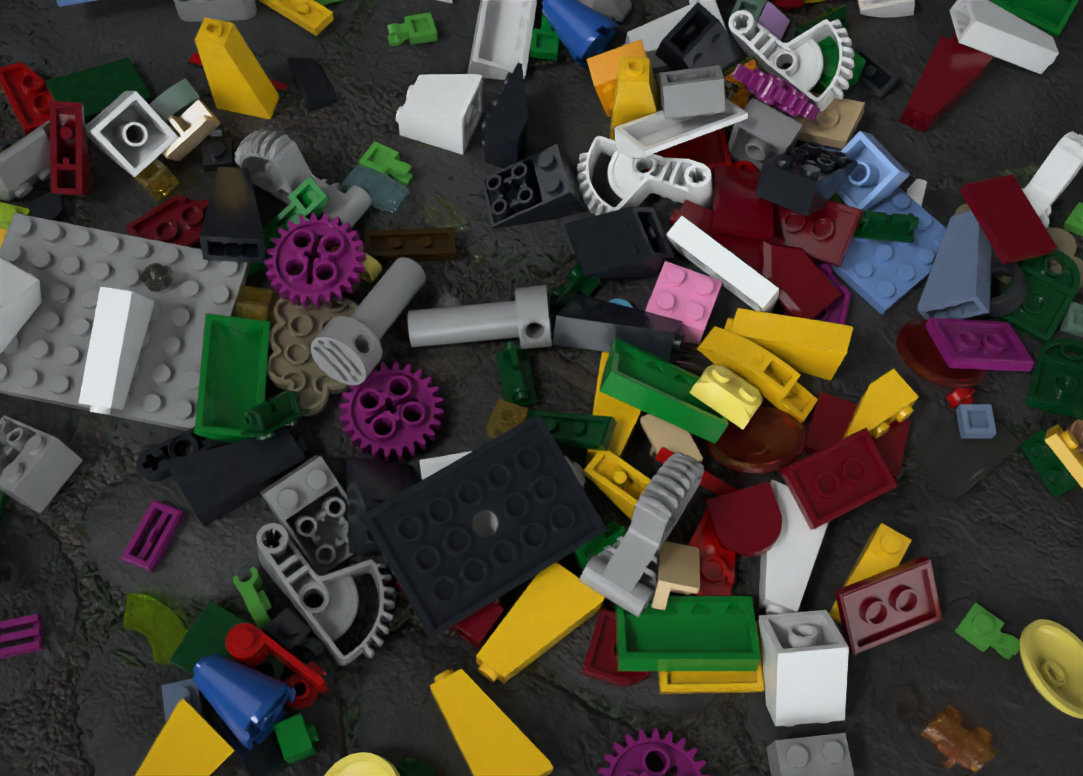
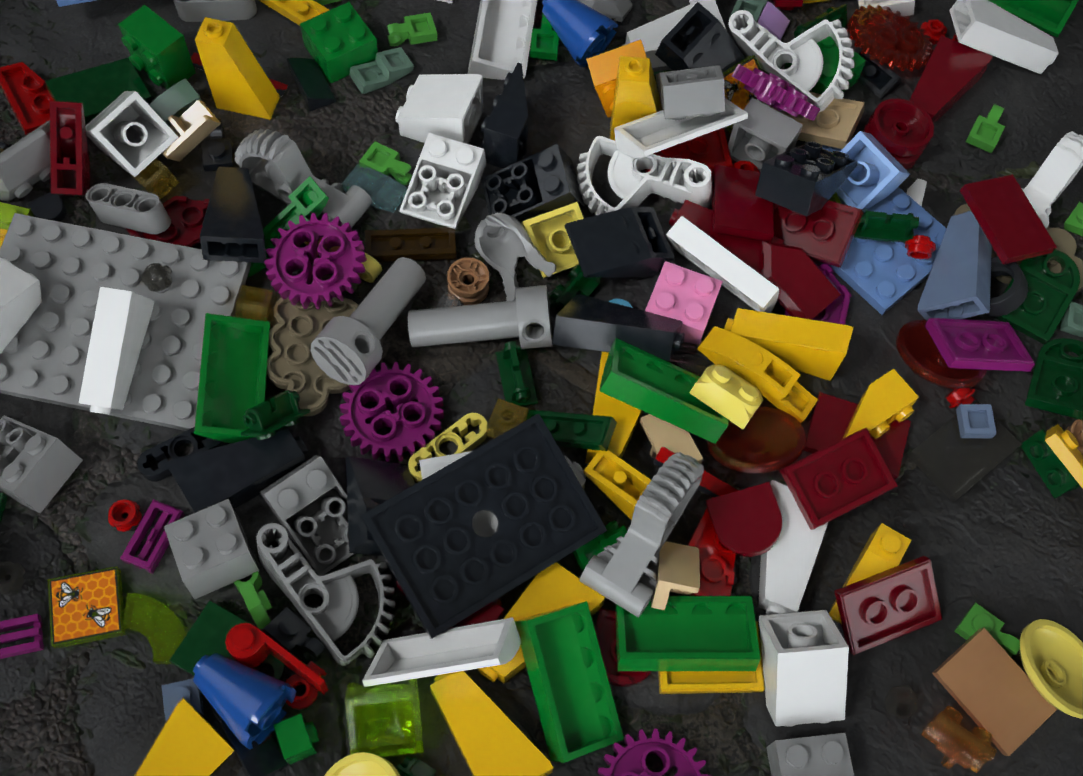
none -> tile [48,566,126,649]
none -> light grey beam [85,183,171,234]
none -> red plate [108,499,142,532]
none -> green brick [118,5,196,89]
none -> light grey brick [164,499,259,600]
none -> green brick [300,2,378,83]
none -> clear neon green brick [345,679,424,757]
none -> sand green slope [349,47,414,94]
none -> white slope [362,617,522,687]
none -> white slope [399,133,487,230]
none -> light yellow beam [408,413,488,483]
none -> medium nougat wheel [447,257,489,305]
none -> light grey hair [474,213,557,301]
none -> green slope [515,601,624,763]
none -> light yellow slope [521,202,584,278]
none -> clear red gear [847,5,934,72]
none -> dark red wheel [863,98,934,170]
none -> red plate [905,235,936,259]
none -> red plate [920,19,947,45]
none -> medium nougat tile [932,628,1057,756]
none -> bright green plate [965,104,1005,153]

